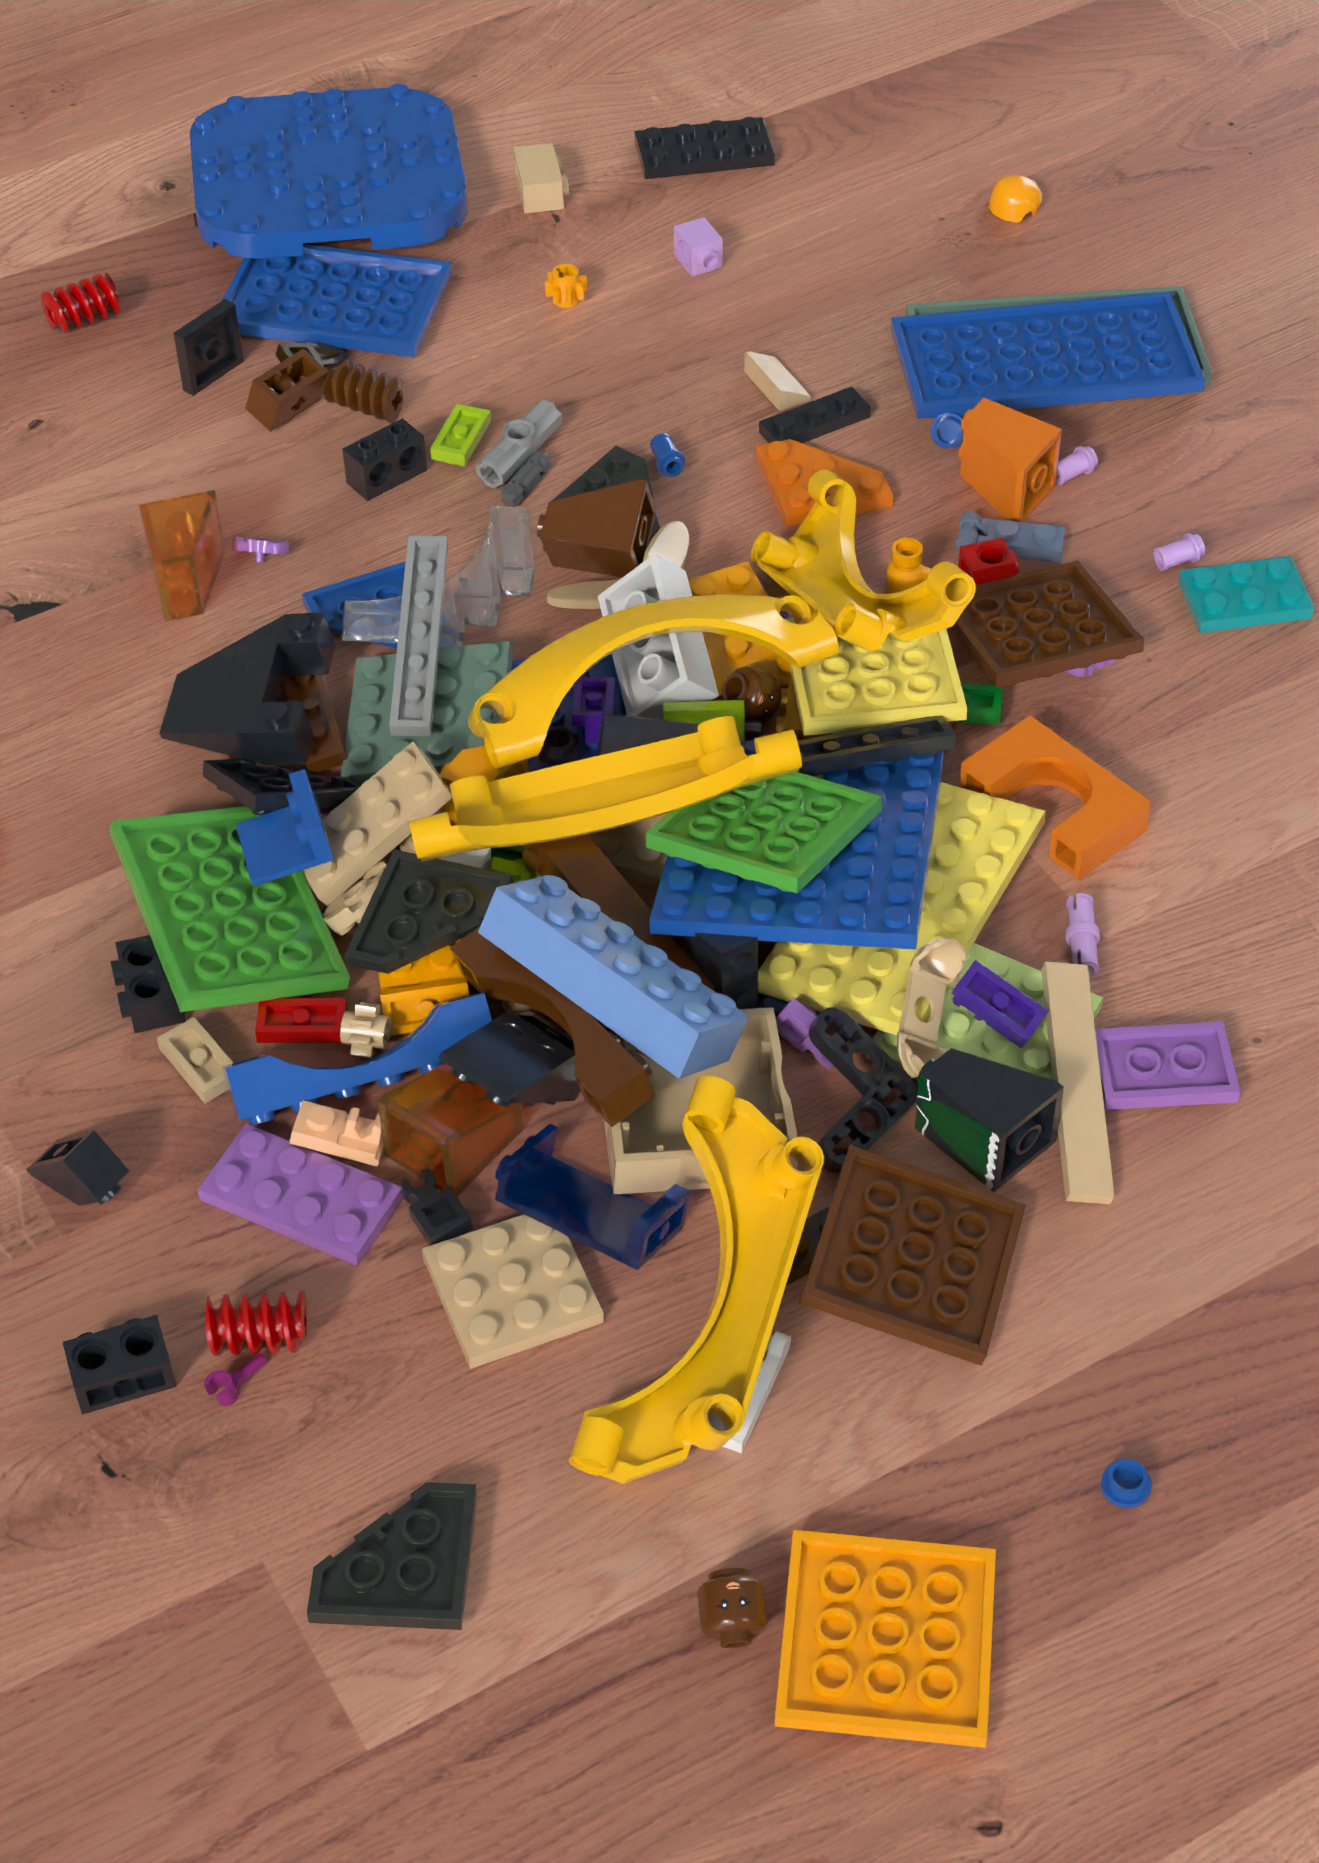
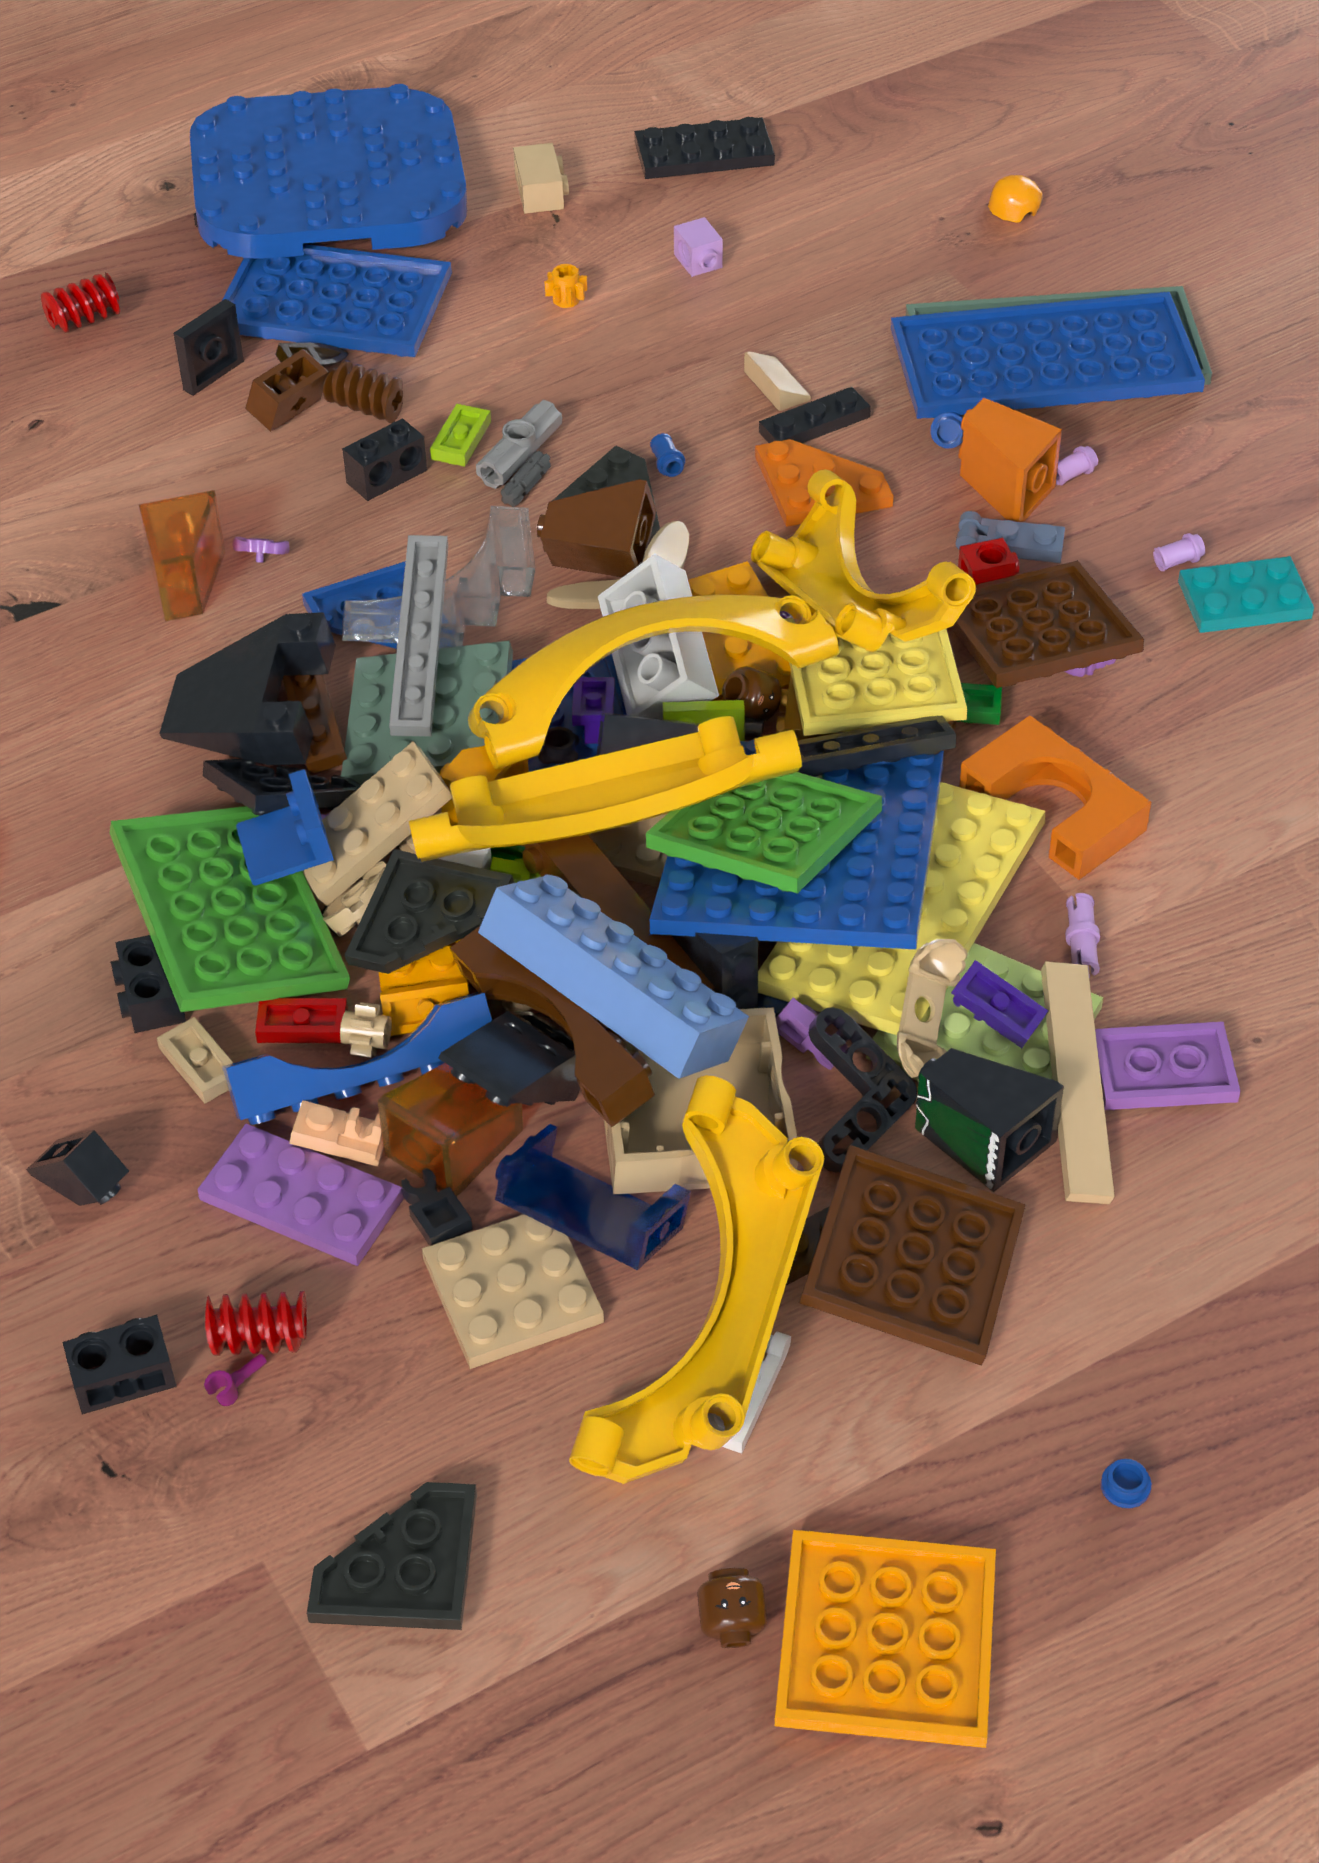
light orange piece [886,538,931,594] -> none

